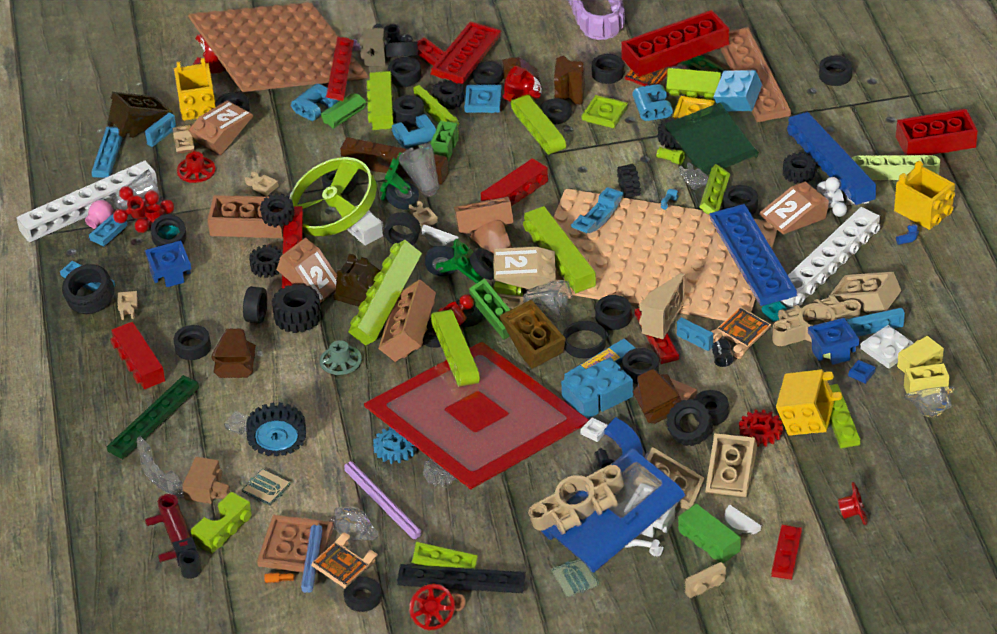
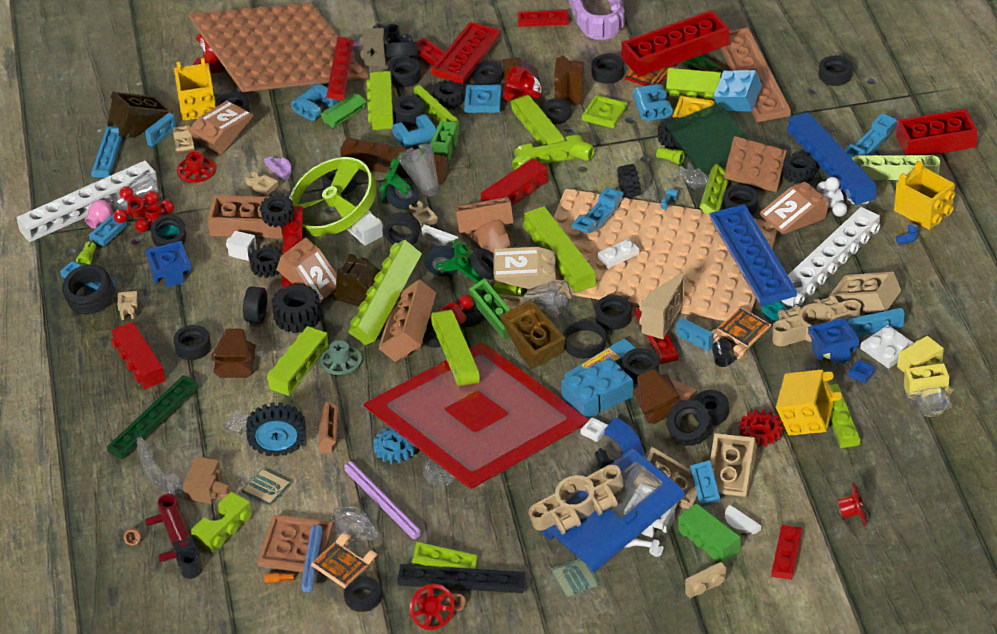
none -> lime pin [76,242,96,266]
none -> nougat hinge [124,528,141,546]
none -> white brick [226,231,257,261]
none -> lavender tile [264,156,292,182]
none -> lime brick [267,326,329,396]
none -> nougat piece [319,401,338,453]
none -> lime plate [512,135,594,170]
none -> red tile [518,10,569,27]
none -> white plate [598,238,639,269]
none -> dark azure plate [690,461,721,506]
none -> nougat plate [723,136,786,192]
none -> dark azure slope [844,113,897,158]

